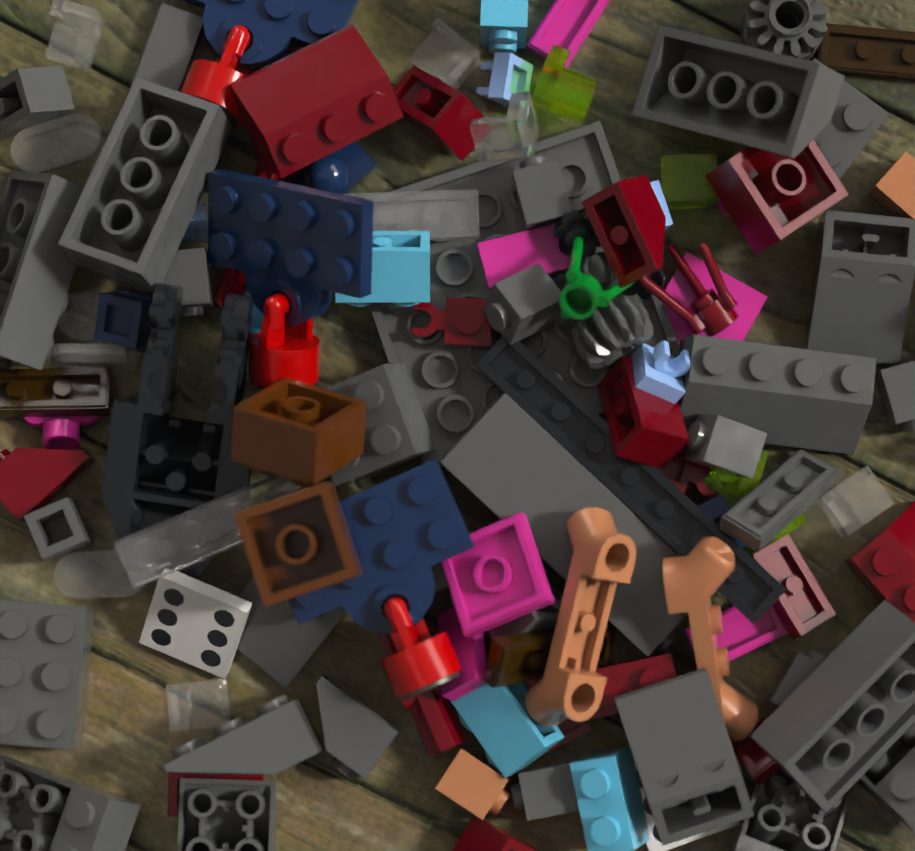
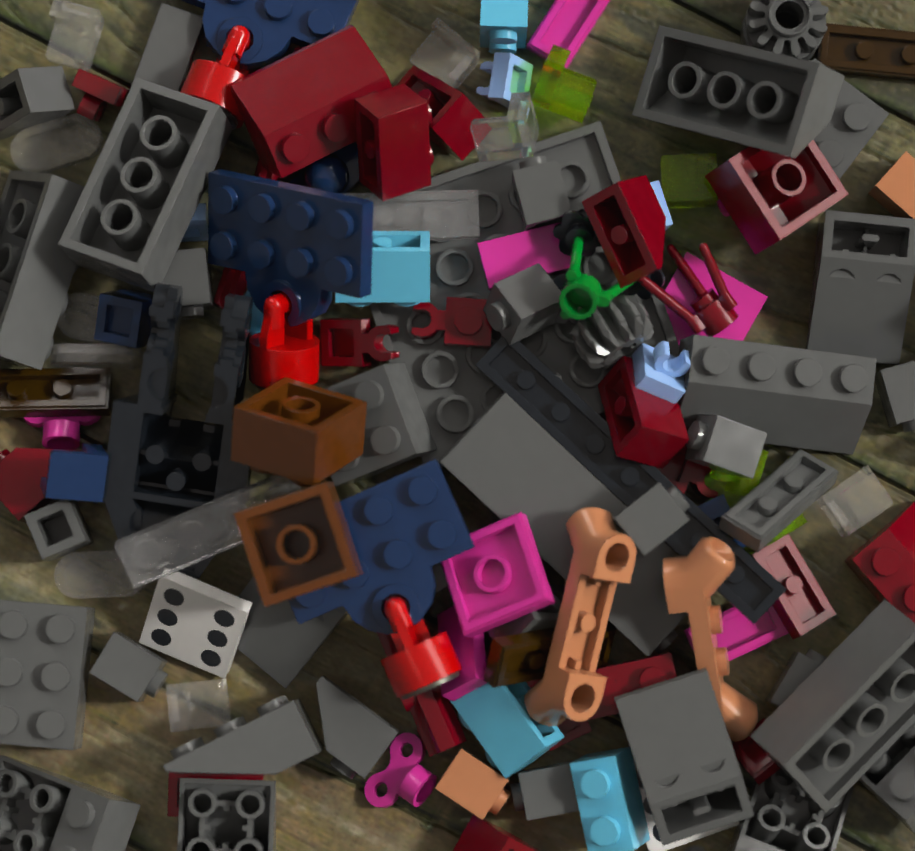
none -> dark blue panel [40,443,109,502]
none -> dark red tile [72,68,130,122]
none -> dark grey brick [89,632,168,702]
none -> dark red plate [320,318,400,367]
none -> dark red brick [355,84,434,201]
none -> dark pink piece [364,733,437,808]
none -> dark grey brick [614,482,690,557]

